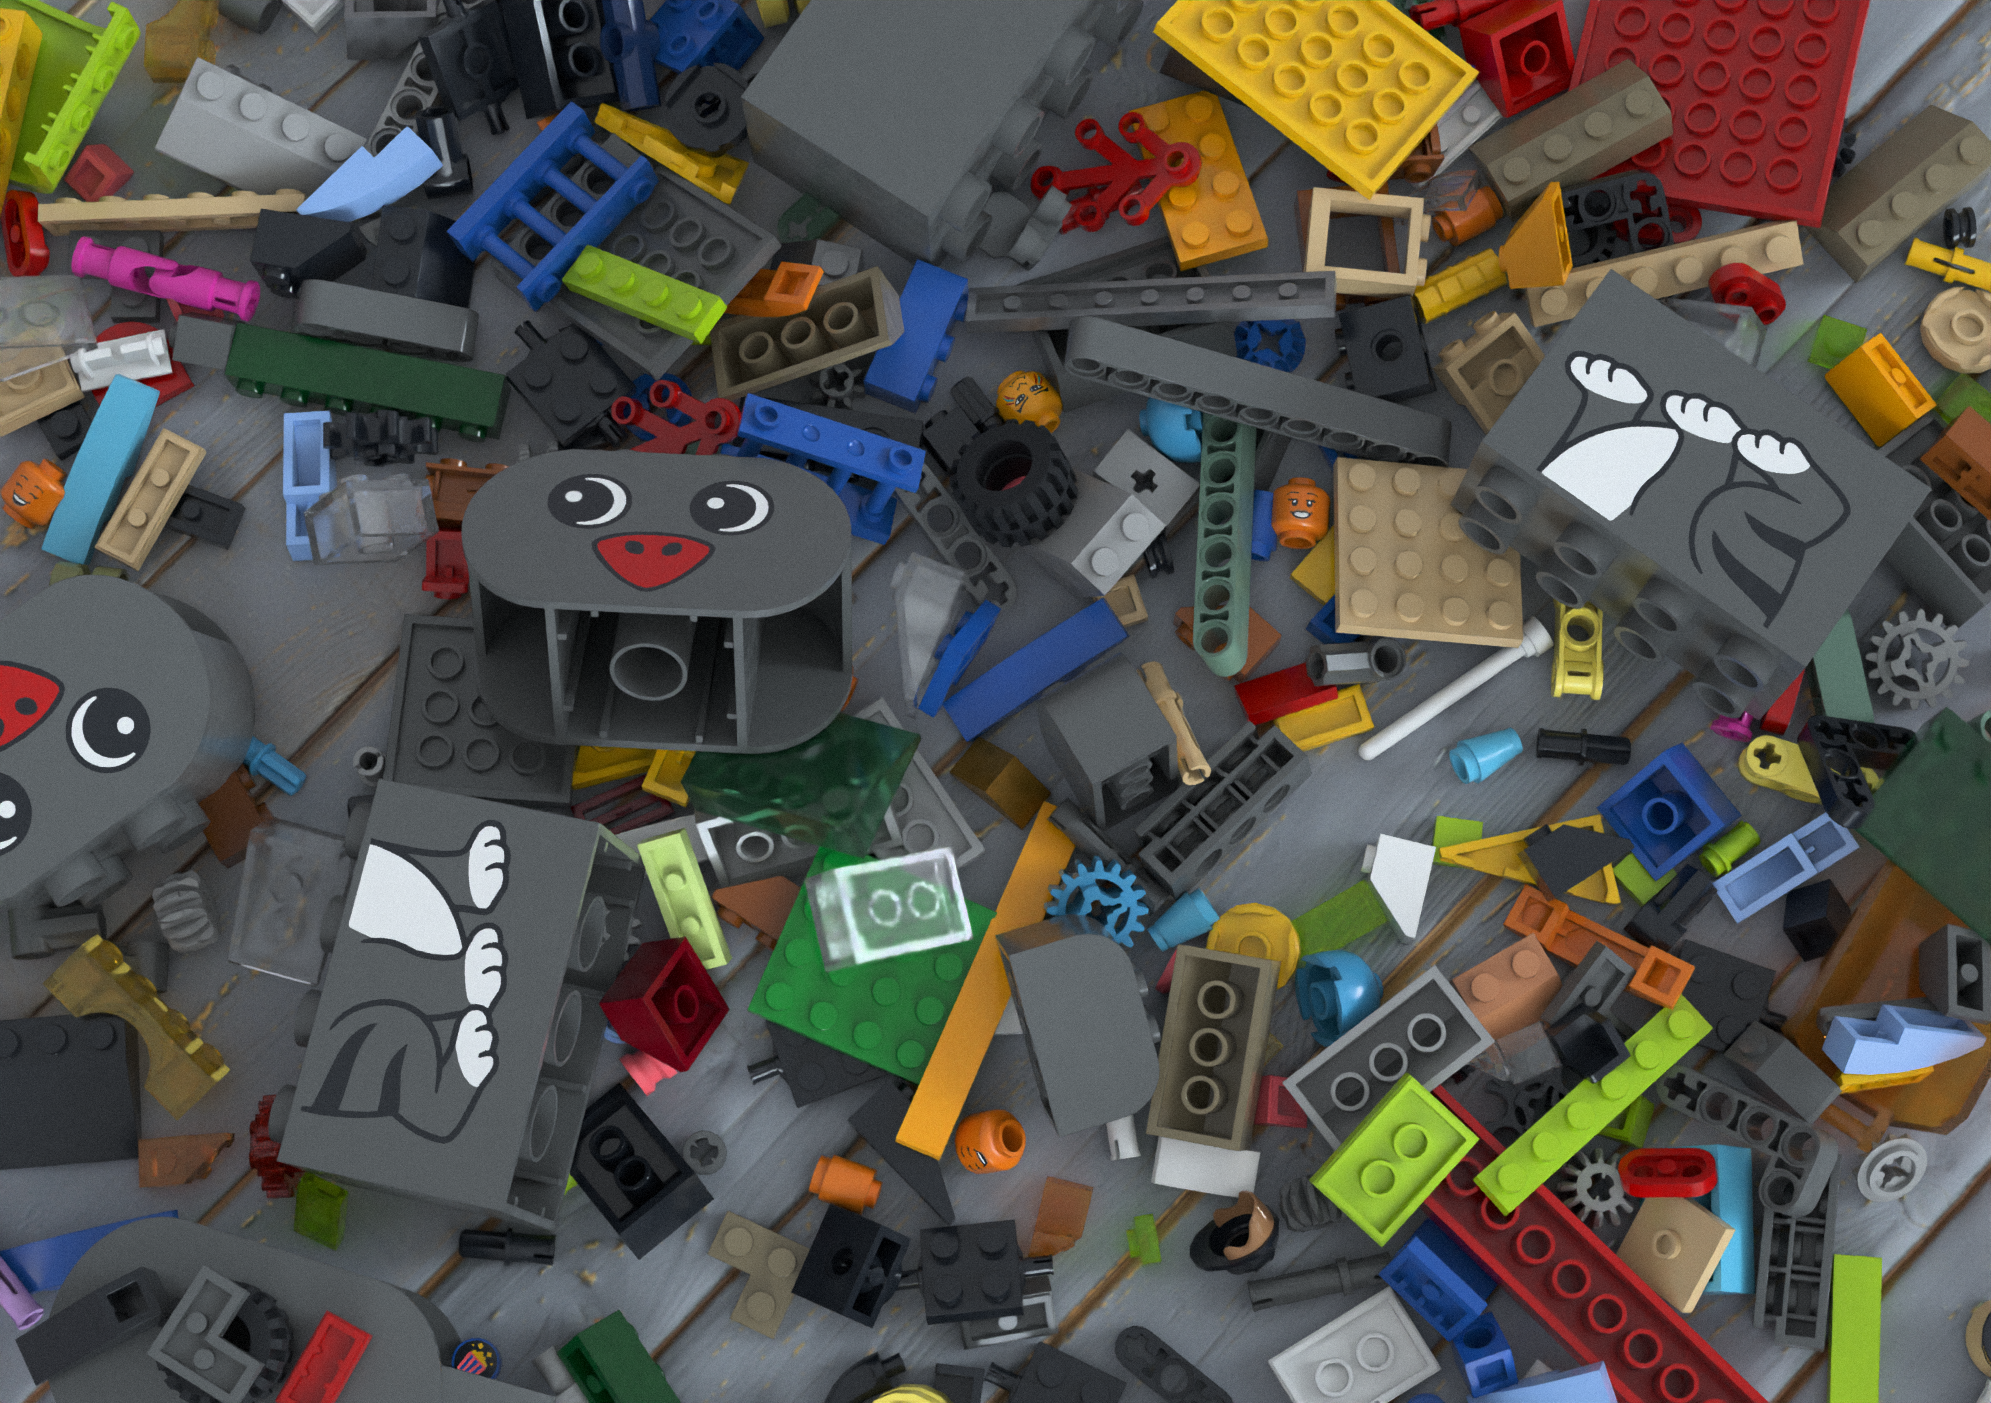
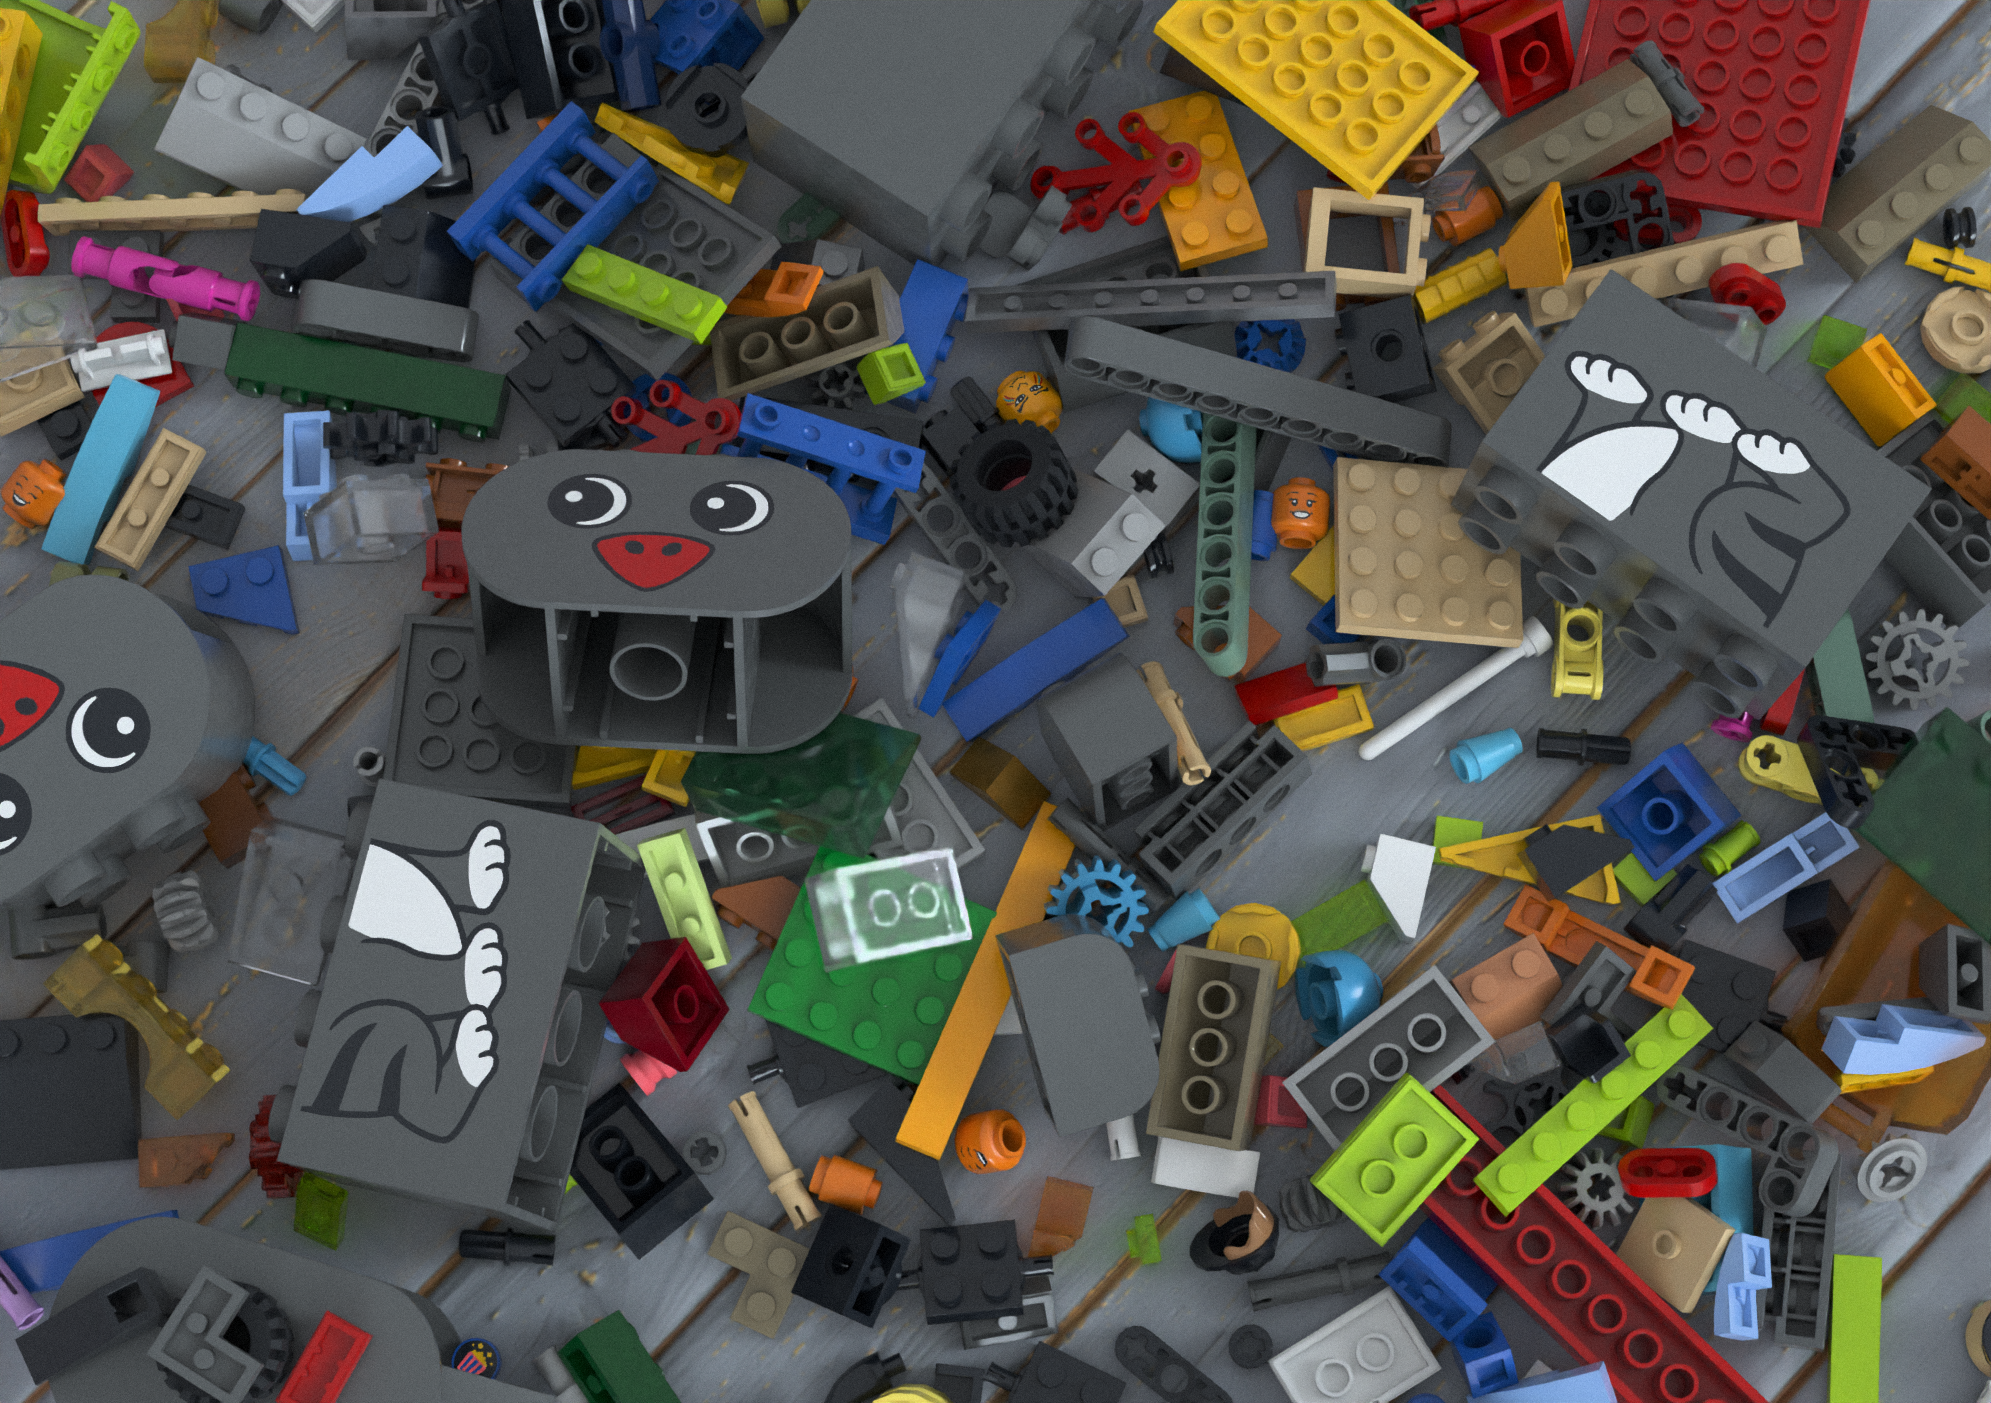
none -> blue wing [188,545,300,635]
none -> tan pin [728,1091,823,1231]
none -> lime slope [857,343,926,405]
none -> black bush [1228,1324,1273,1369]
none -> dark grey pin [1630,40,1704,127]
none -> light blue slope [1714,1233,1772,1341]

